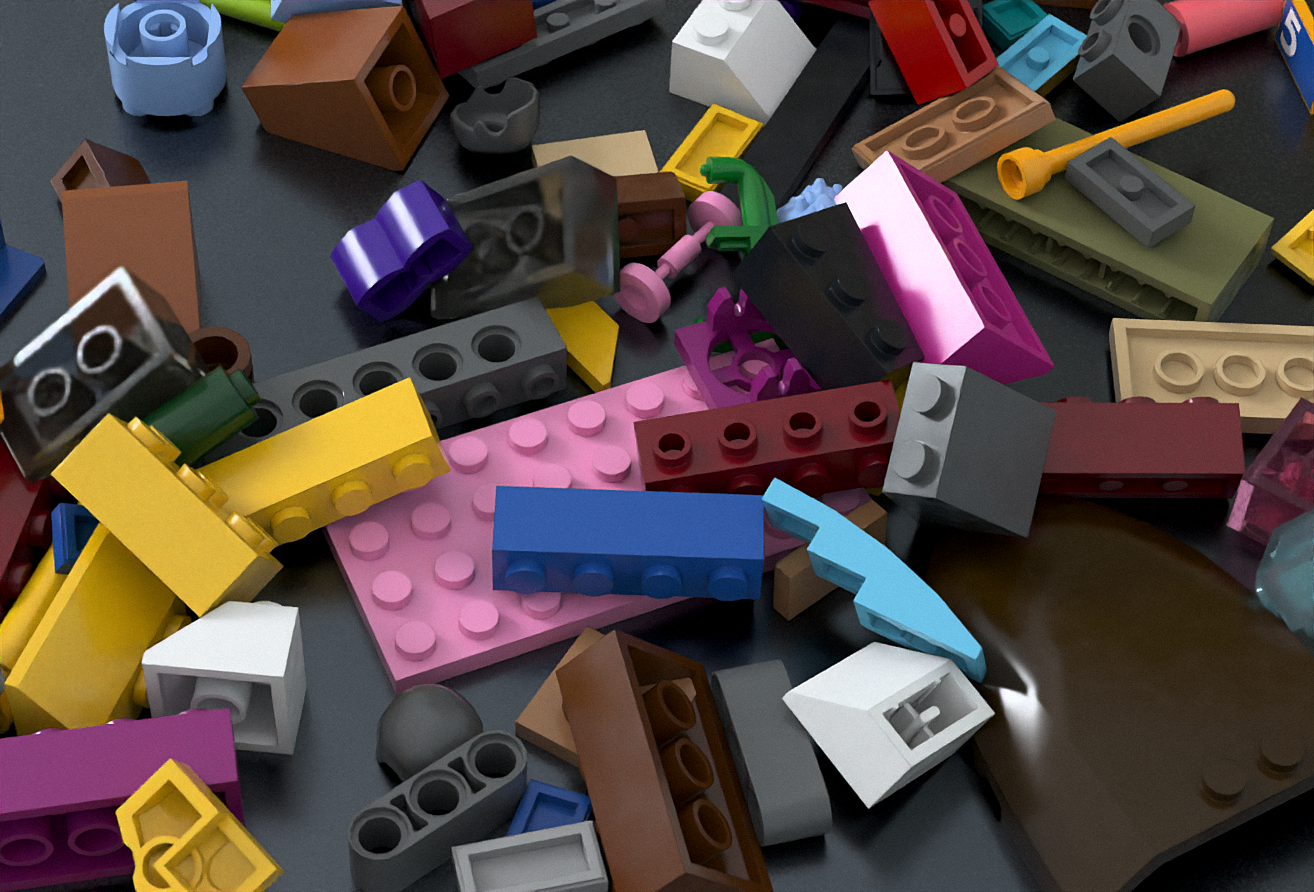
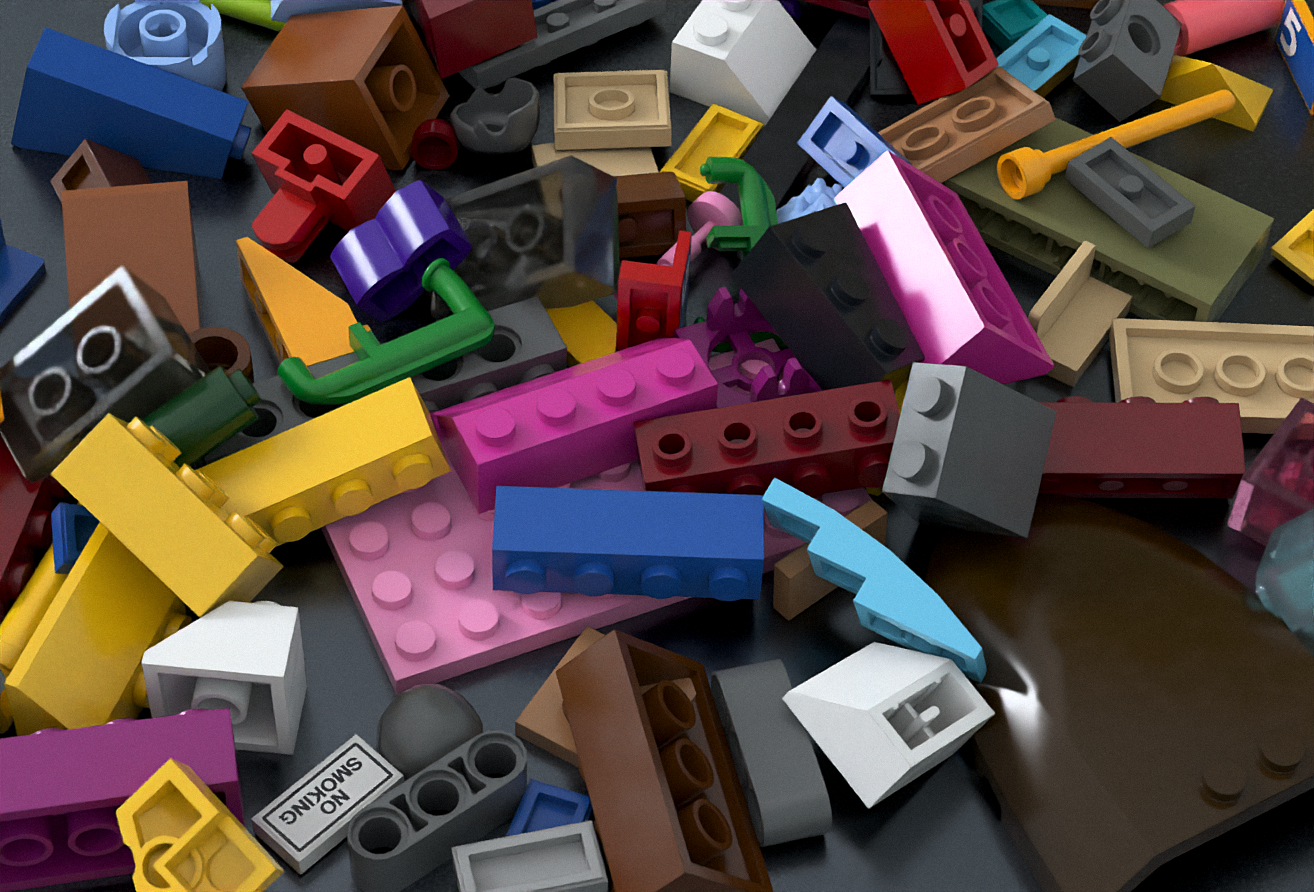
none -> blue slope [11,27,252,179]
none -> light orange slope [236,237,371,367]
none -> red brick [251,109,396,263]
none -> white tile [251,734,404,875]
none -> green piece [277,258,495,405]
none -> dark red hinge [411,118,458,170]
none -> dark pink slope [430,338,718,514]
none -> tan tile [554,70,671,150]
none -> red panel [616,231,692,352]
none -> panel [797,96,912,188]
none -> tan panel [1028,240,1132,387]
none -> yellow slope [1158,54,1274,132]

